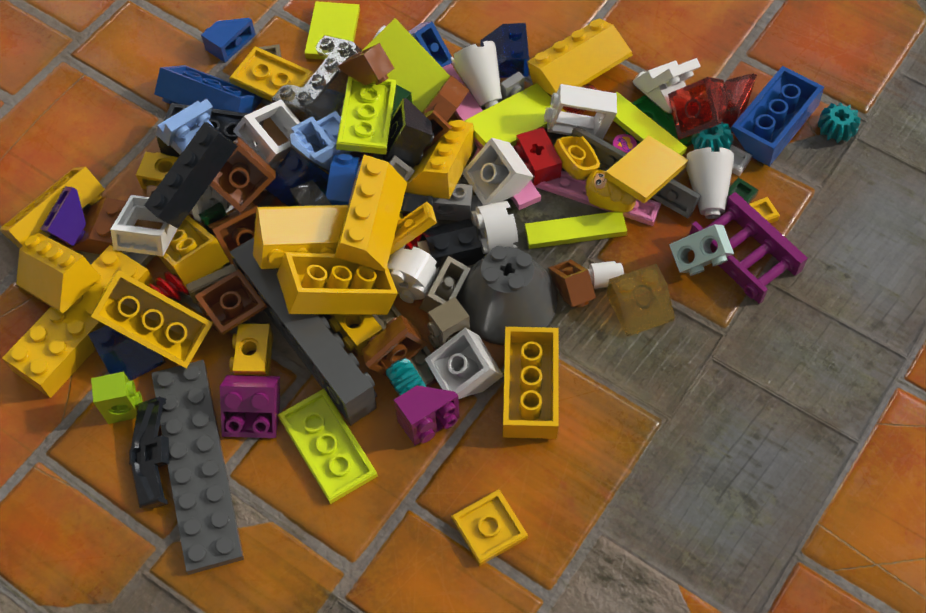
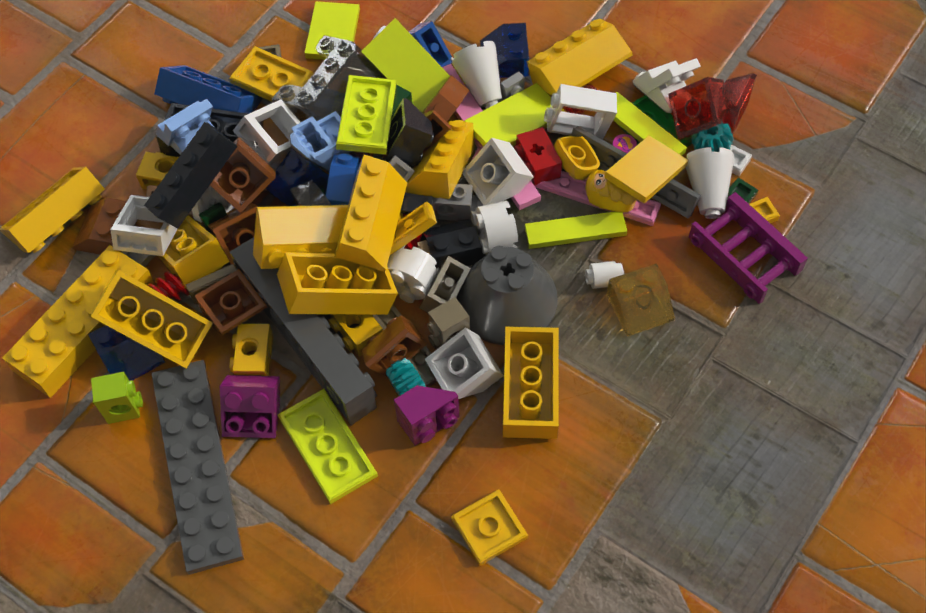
yellow slope [16,232,101,314] -> none
dark purple slope [40,186,86,246] -> none
black plate [129,396,169,509] -> none
blue slope [201,18,256,63] -> none
dark orange slope [337,43,395,86] -> none
dark orange slope [548,259,596,307] -> none
light aqua brick [669,224,734,276] -> none
blue slope [731,66,824,167] -> none
teal gear [818,102,861,143] -> none

